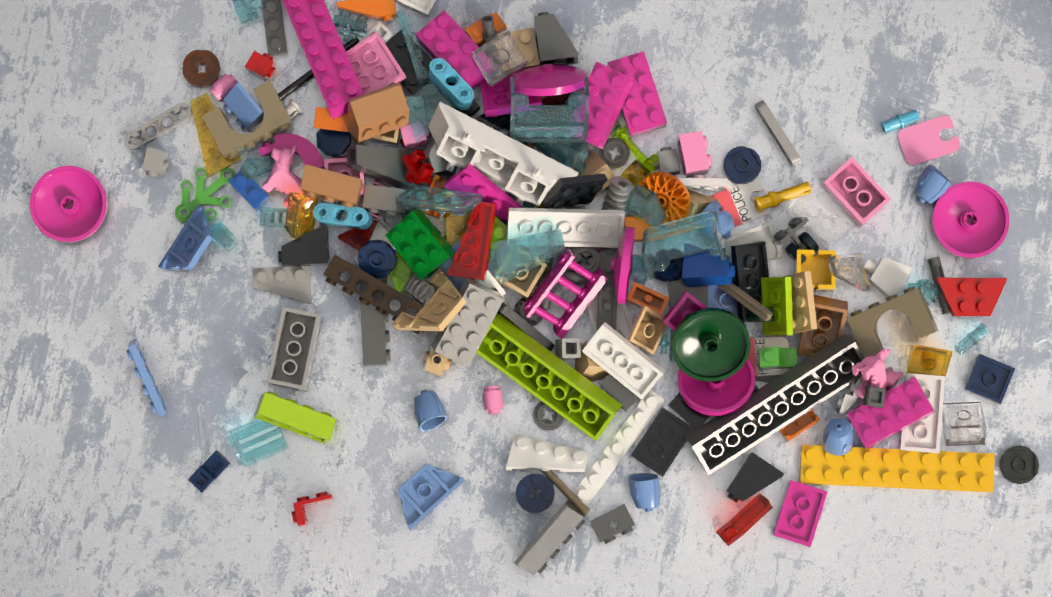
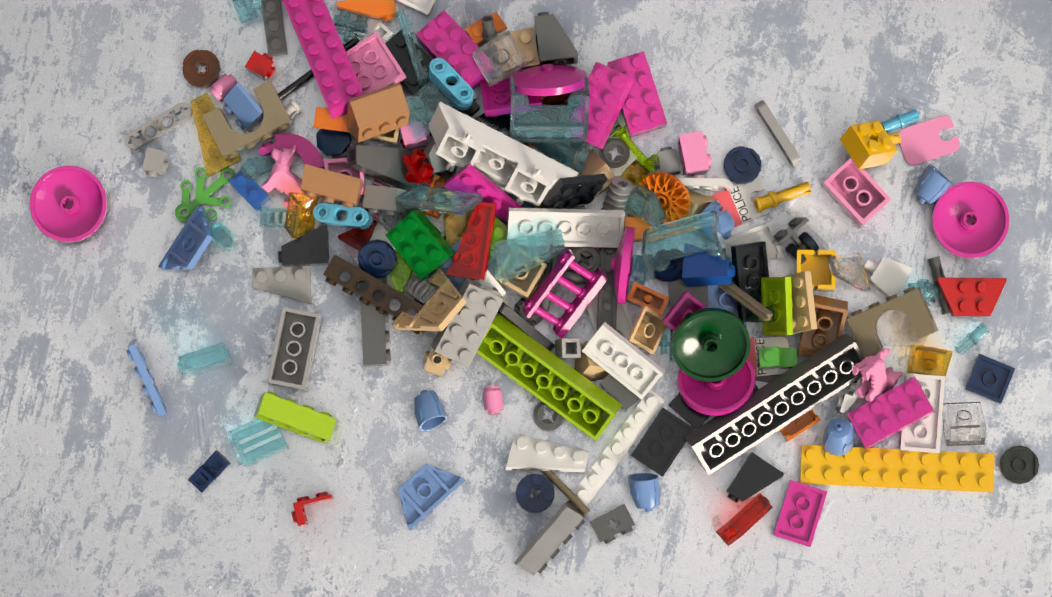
dark grey tile [863,386,886,408] -> none
none -> clear light blue brick [176,343,232,378]
none -> yellow brick [840,120,901,169]

